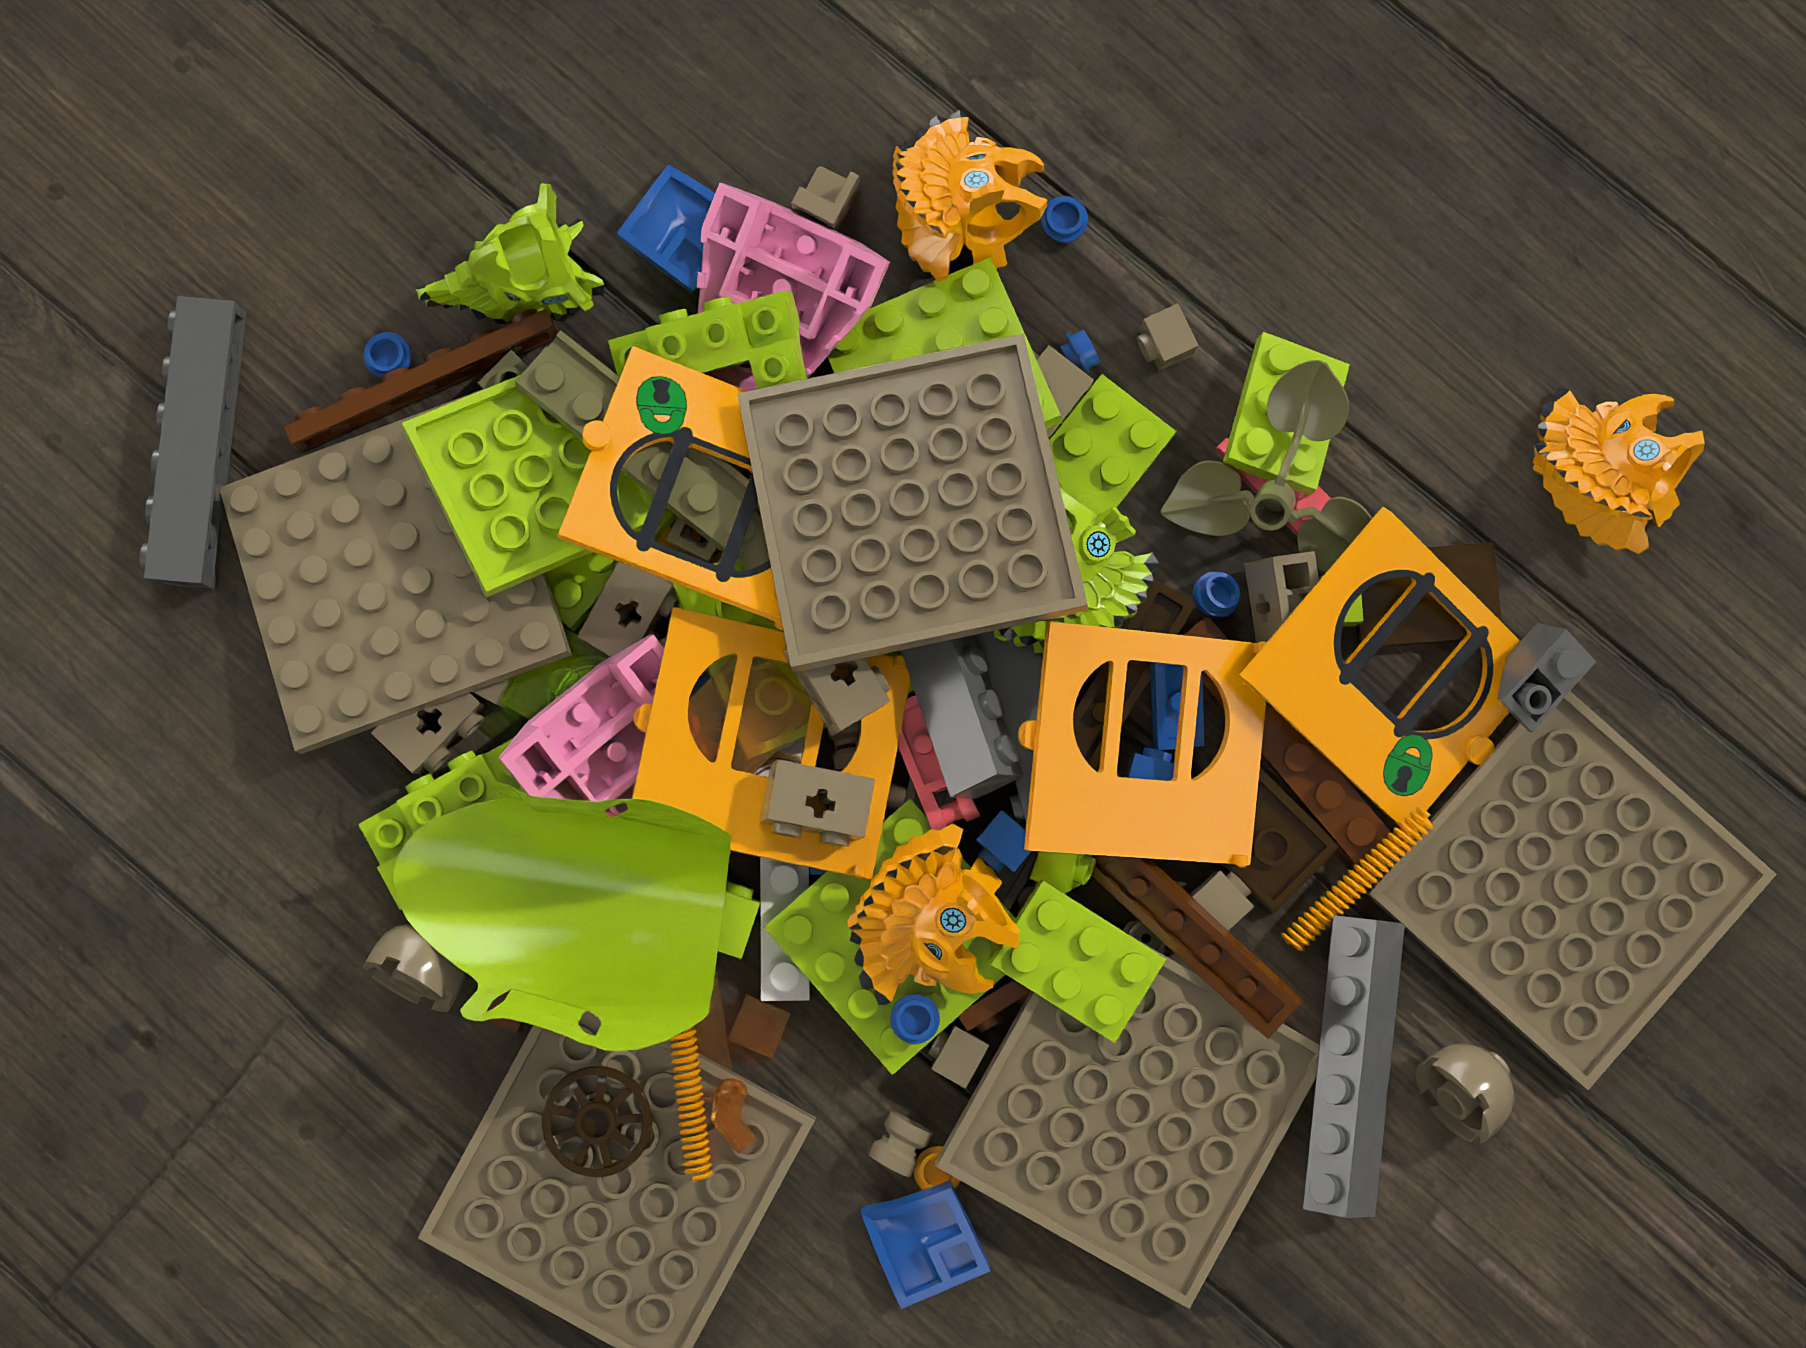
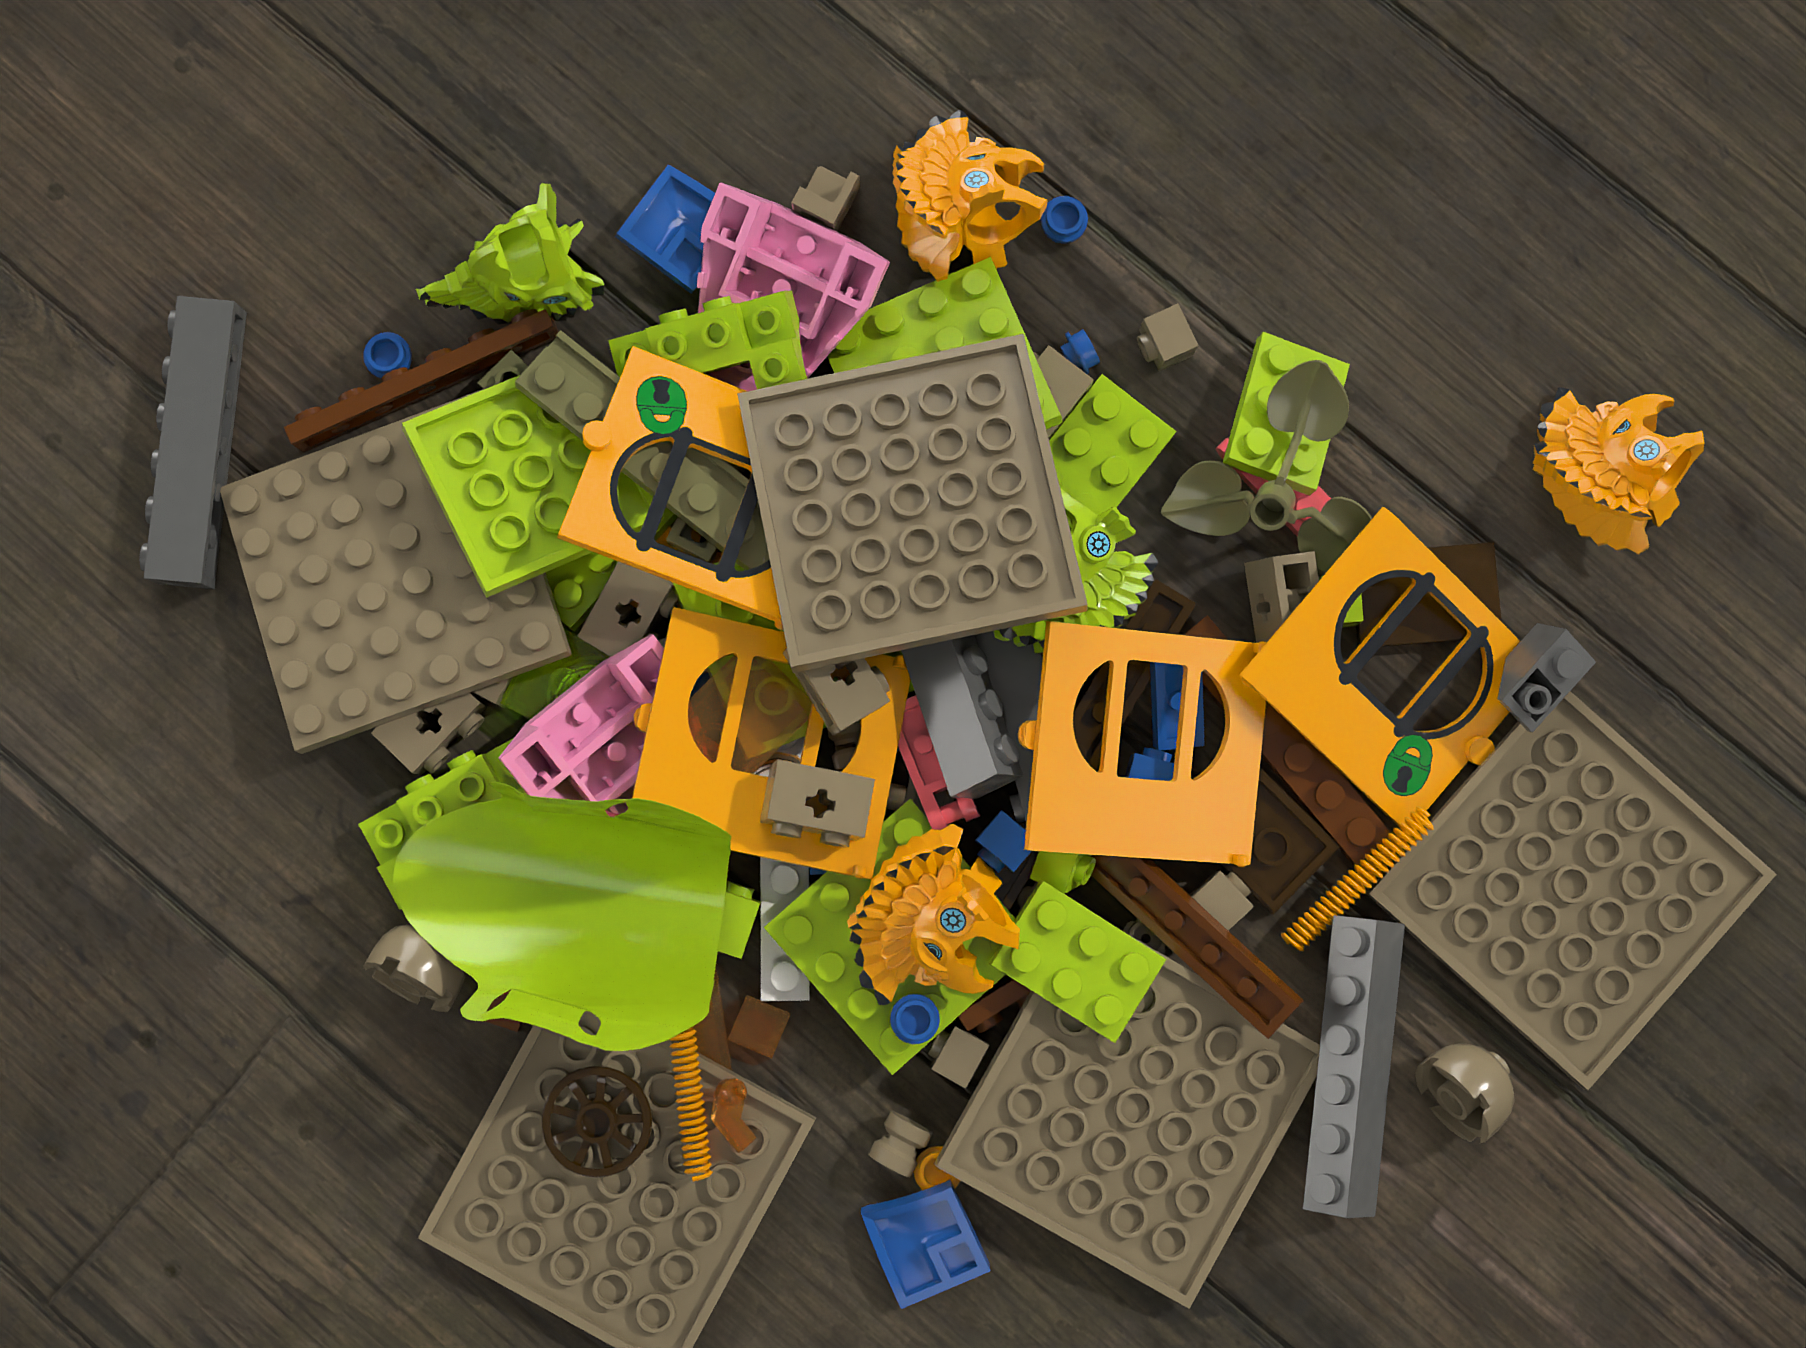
blue plate [1193,572,1240,619] -> none

